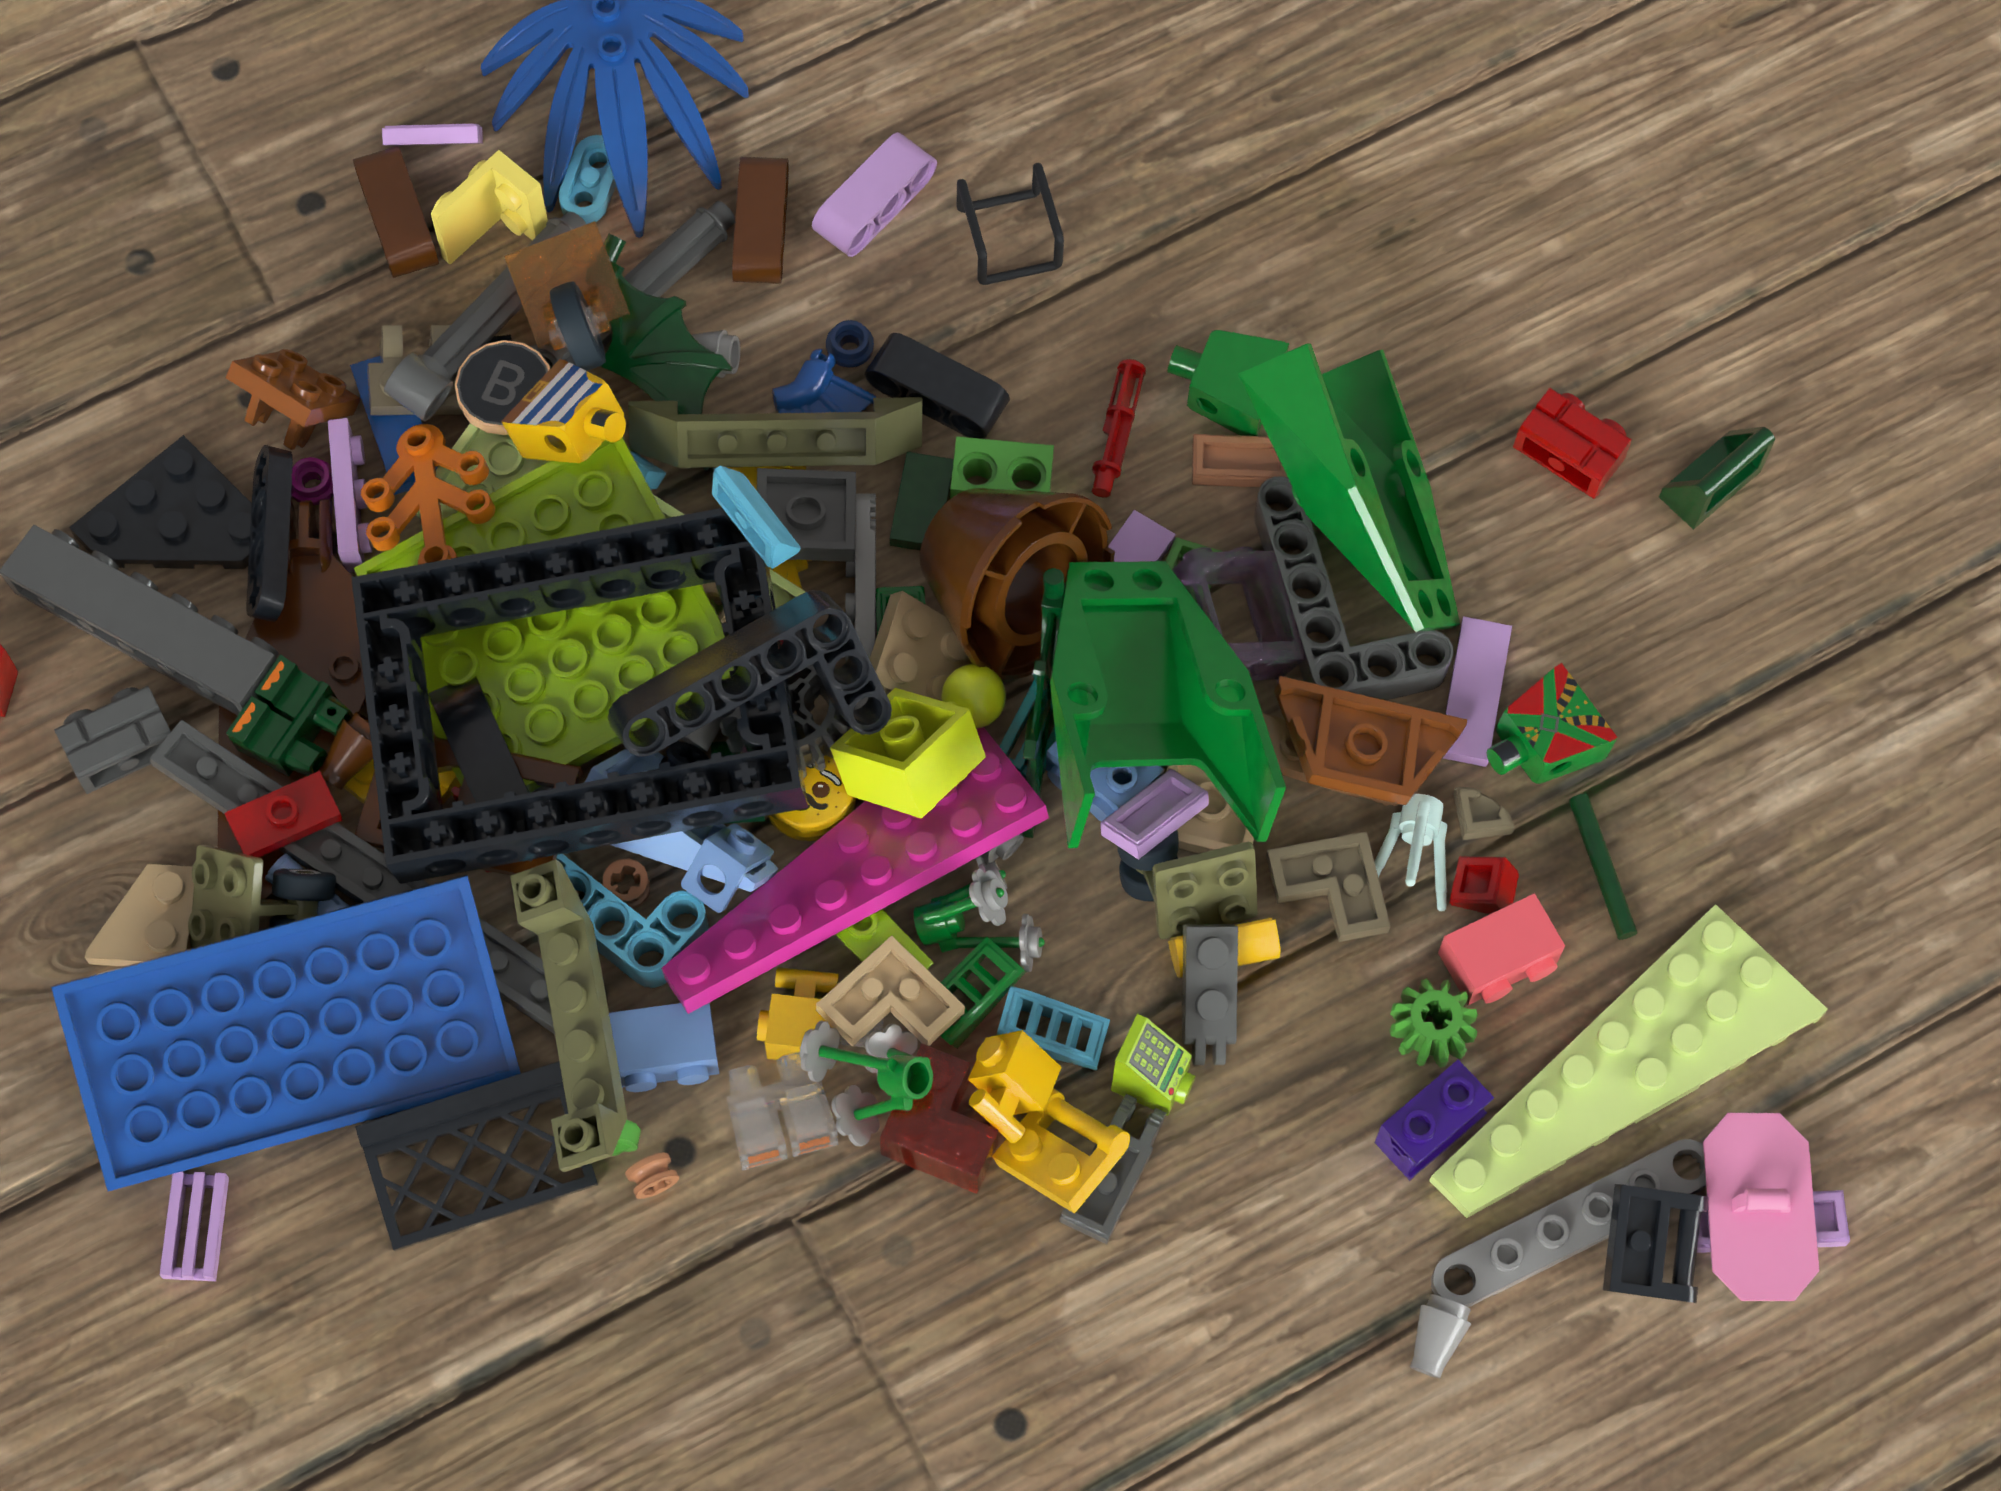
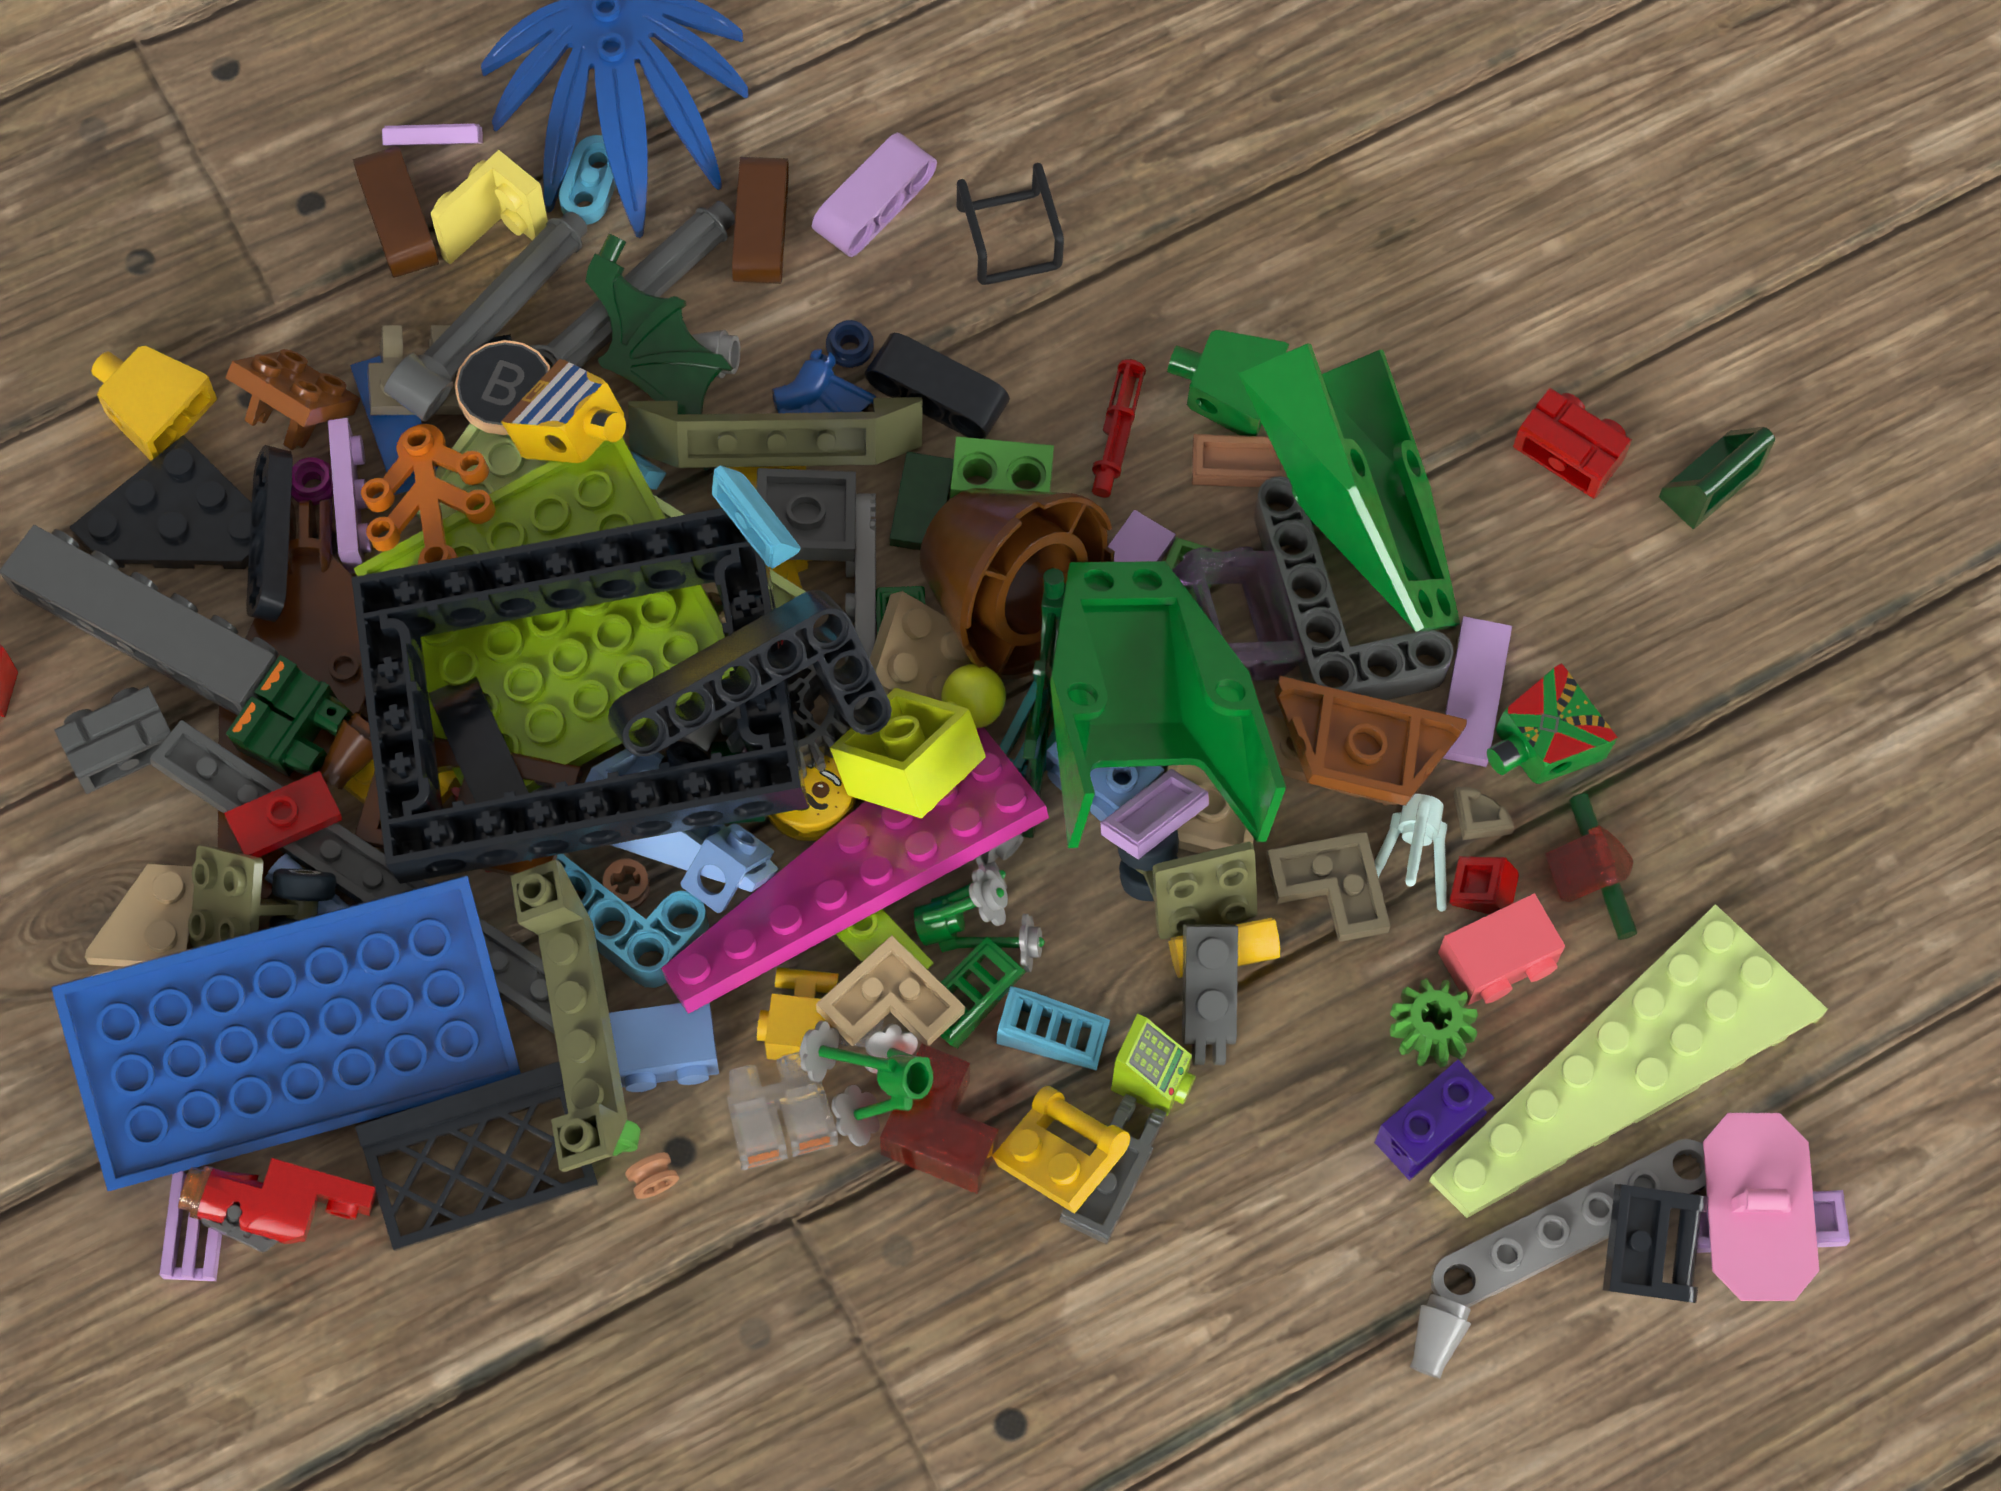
clear orange plate [504,221,630,371] -> none
yellow brick [968,1030,1062,1143] -> none
none -> yellow torso [91,346,217,461]
none -> red plate [178,1158,376,1253]
none -> clear red tile [1545,825,1633,902]

